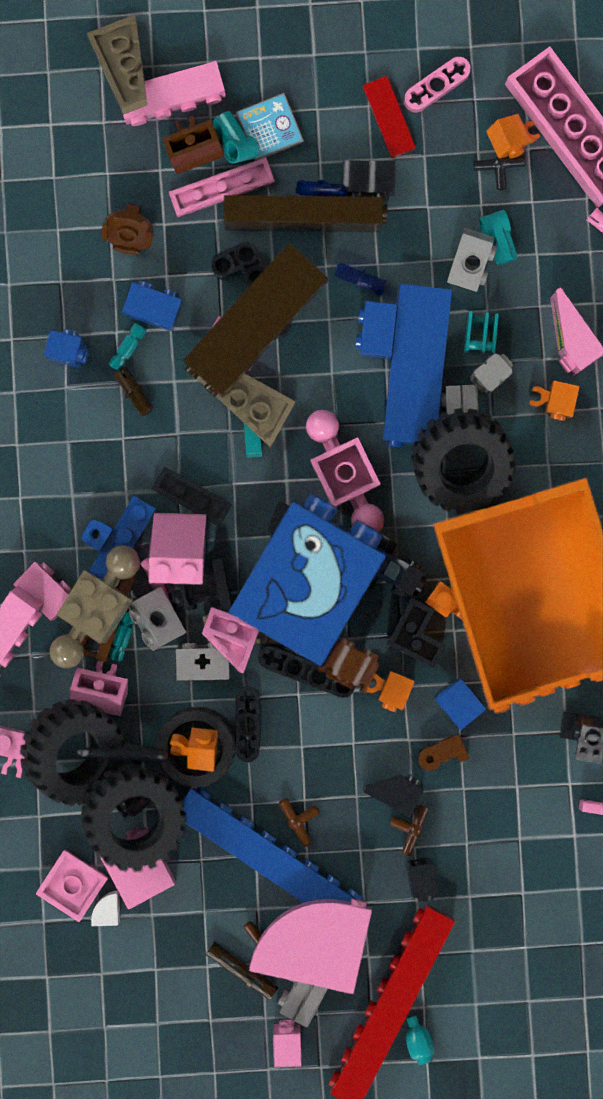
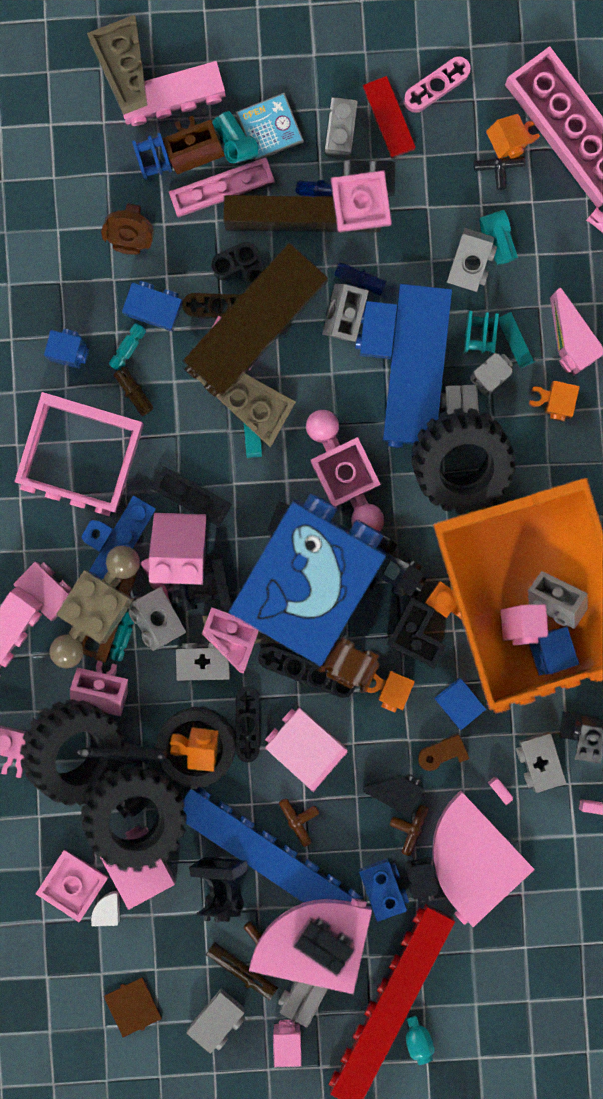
none -> bright pink window [15,392,144,516]
none -> reddish brown piece [103,977,162,1037]
none -> blue piece [132,133,172,180]
none -> dark brown beam [182,293,242,319]
none -> light grey brick [186,988,245,1054]
none -> black tile [189,857,248,922]
none -> bright pink slope [265,707,348,791]
none -> black brick [293,917,355,977]
none -> light grey brick [322,284,368,342]
none -> light grey brick [325,97,358,158]
none -> bright pink plate [331,171,391,232]
none -> blue brick [359,858,409,922]
none -> bright pink brick [432,790,534,927]
none -> bright pink tile [488,777,513,805]
none -> teal piece [498,312,536,368]
none -> bright pink brick [501,604,548,645]
none -> light grey brick [516,732,566,793]
none -> light grey brick [528,571,588,629]
none -> blue piece [529,627,579,676]

